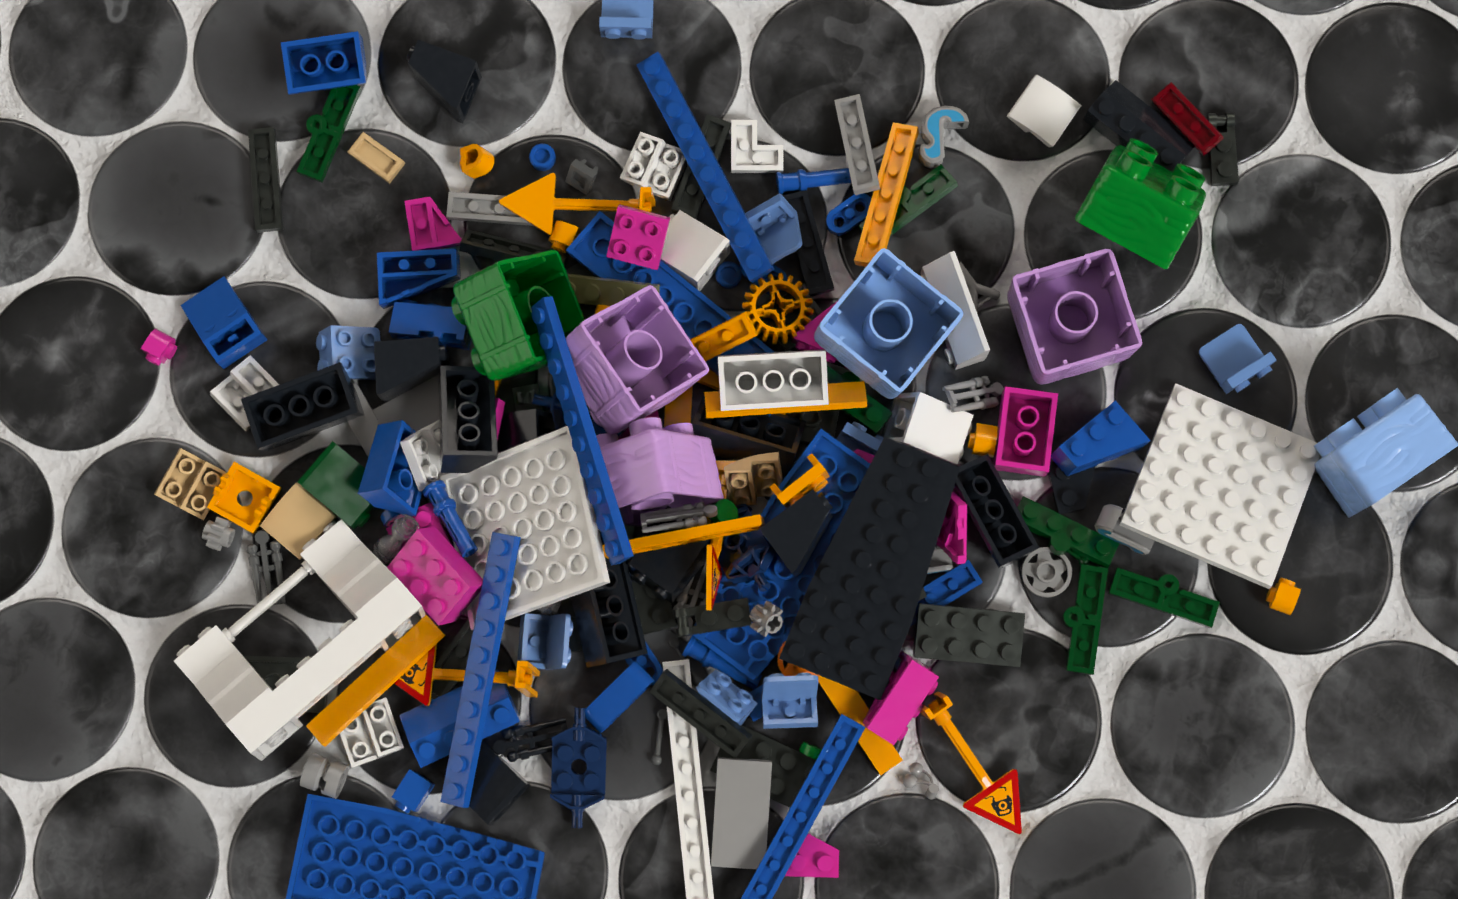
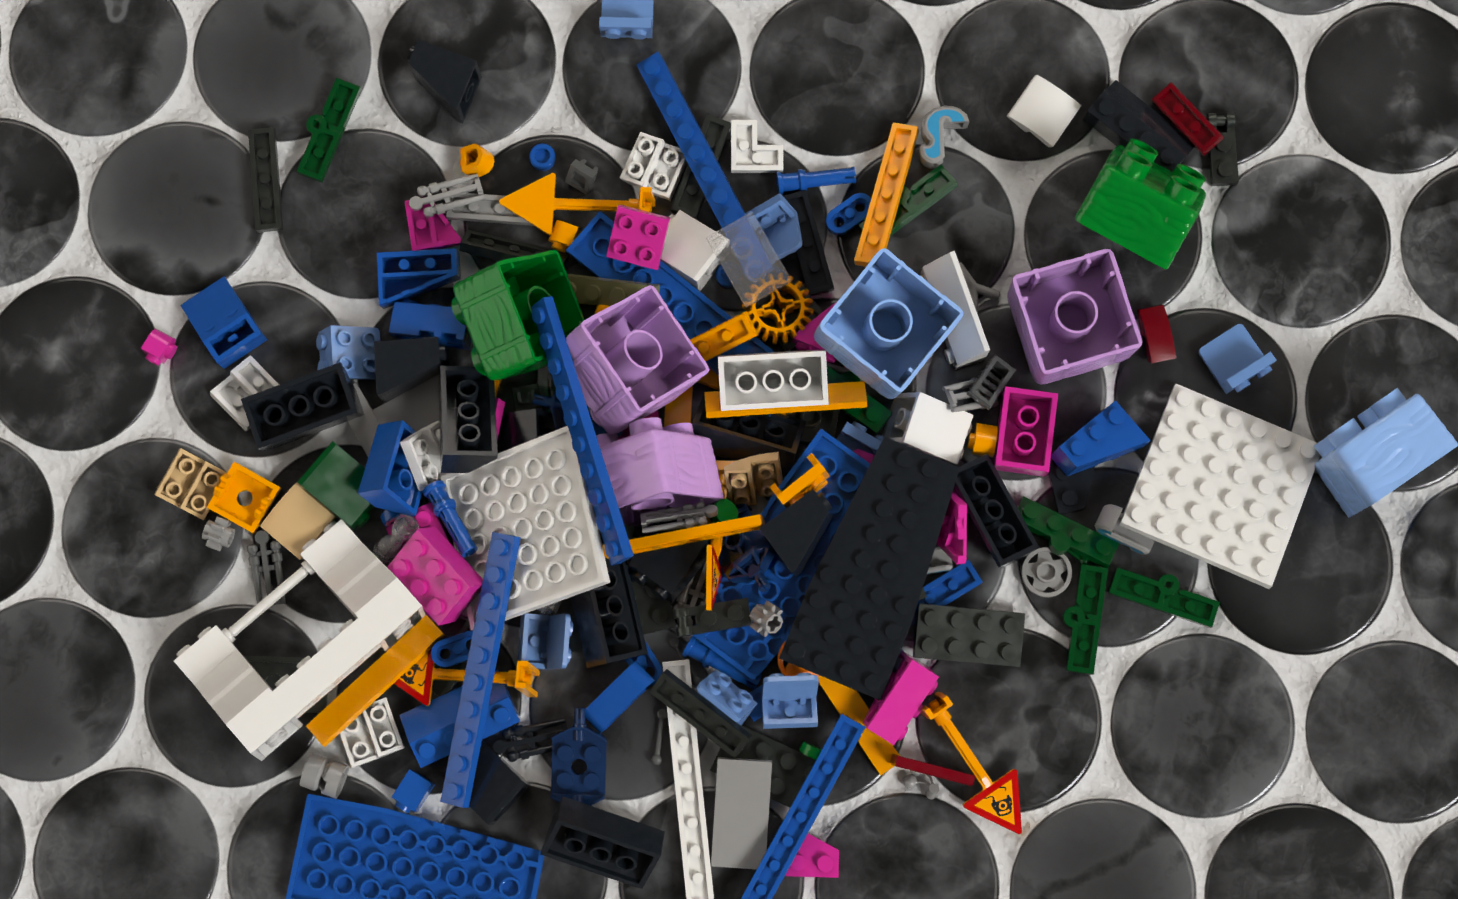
blue slope [281,31,366,95] -> none
tan tile [347,132,405,184] -> none
light grey plate [834,94,880,195] -> none
light orange plate [1266,578,1301,615] -> none
none -> light grey piece [409,173,485,218]
none -> blue plate [431,631,473,668]
none -> black slope [540,796,665,889]
none -> clear tile [706,211,792,308]
none -> dark red tile [890,754,975,786]
none -> dark grey slope [967,355,1016,410]
none -> dark red slope [1137,304,1176,363]

